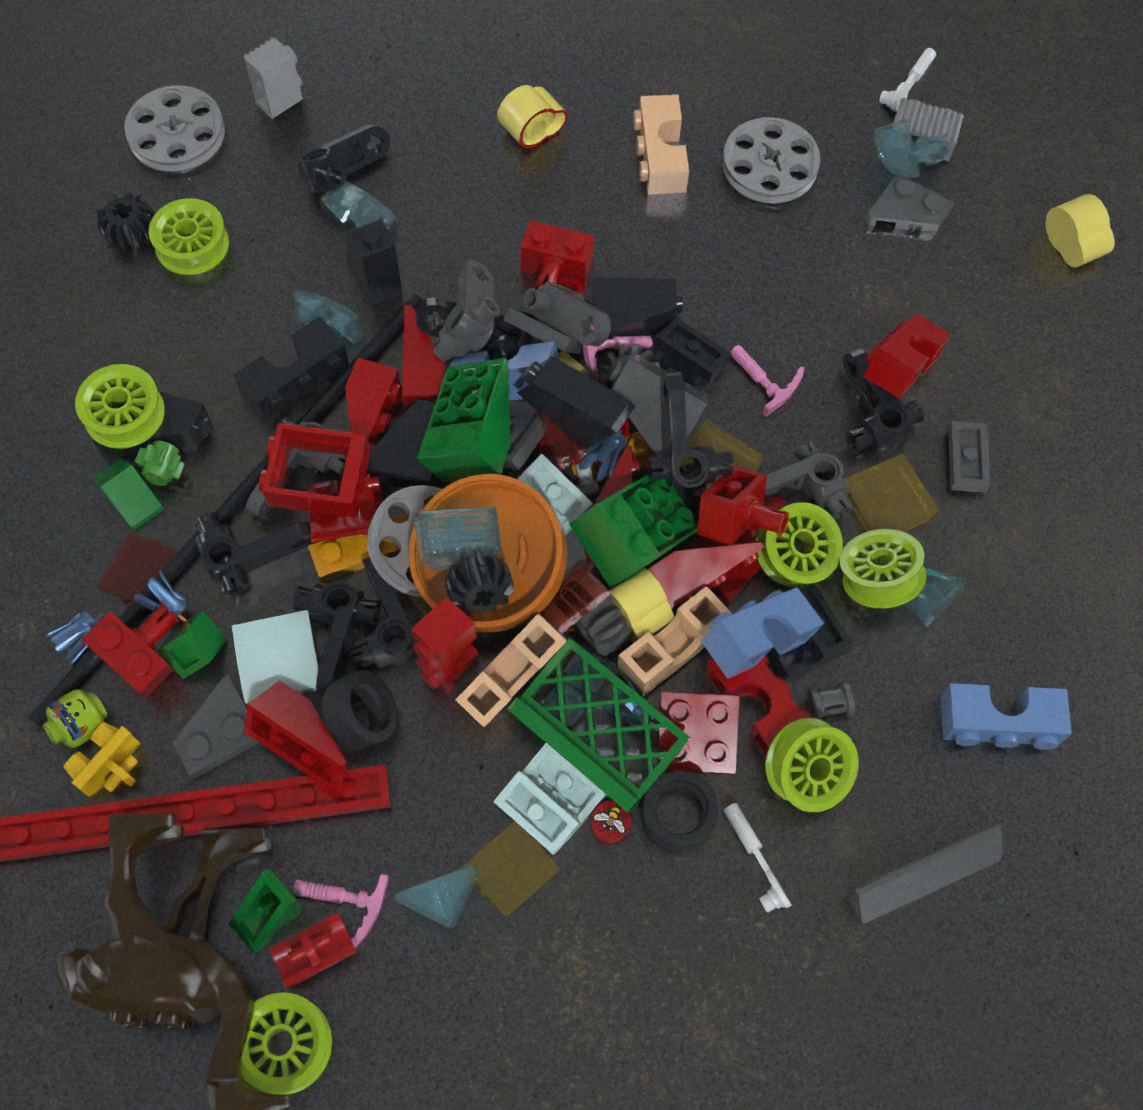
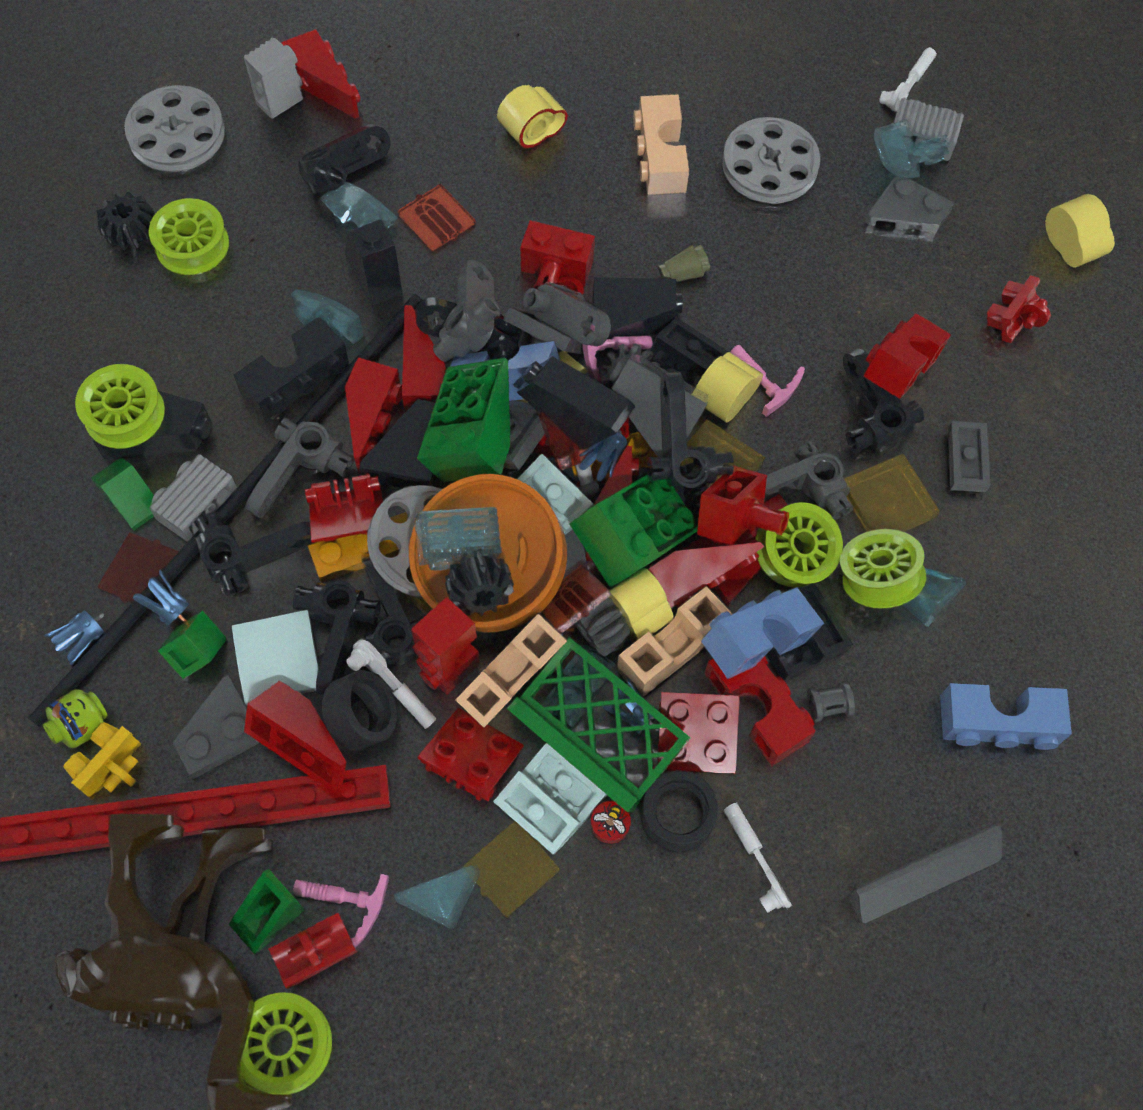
red brick [82,604,180,698] -> none
bright green gear [135,441,185,486] -> none
red window [259,423,371,518] -> none
lime wheel [765,718,859,812] -> none
none -> light grey brick [149,454,237,542]
none -> red slope [281,29,361,118]
none -> white piece [347,639,437,729]
none -> clear red piece [397,184,476,252]
none -> red hinge [417,708,524,802]
none -> olive cone [658,245,710,282]
none -> light yellow piece [696,352,763,422]
none -> red hips [987,275,1051,343]

